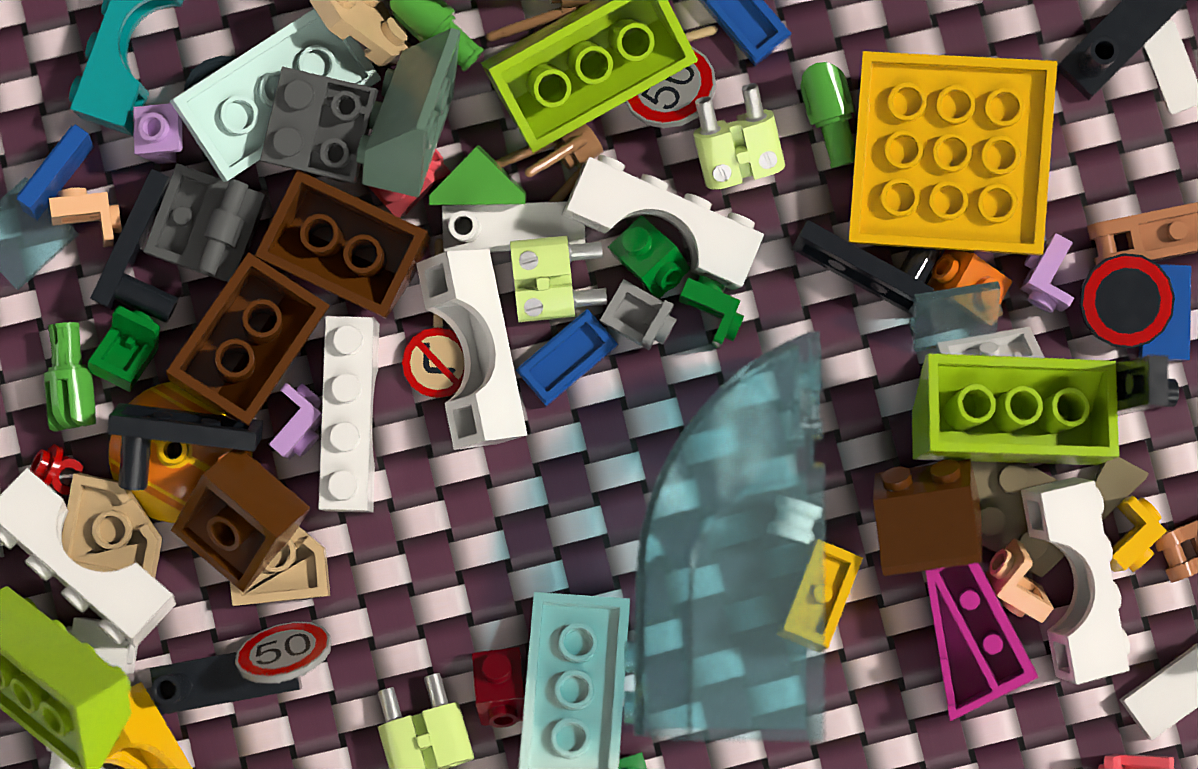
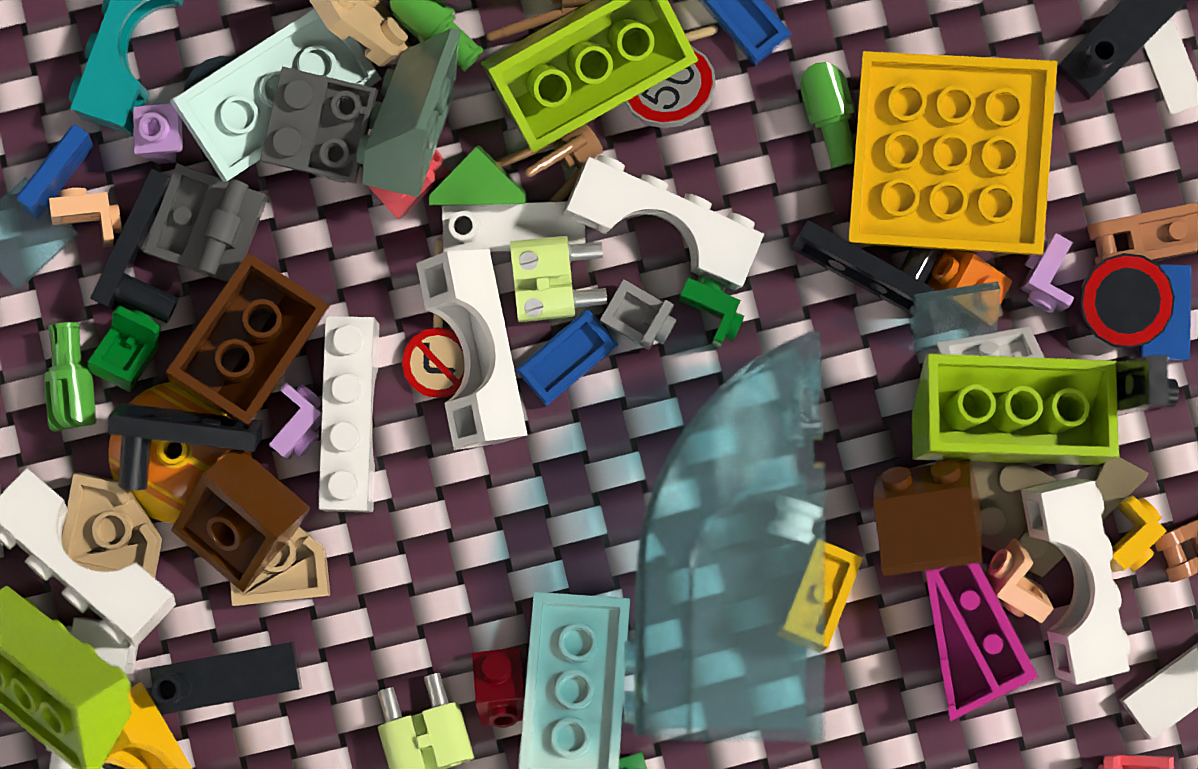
red plate [30,444,84,495] -> none
piece [235,622,331,683] -> none
reddish brown slope [255,170,431,319] -> none
green bracket [607,215,690,299] -> none
yellowish green piece [693,83,785,189] -> none

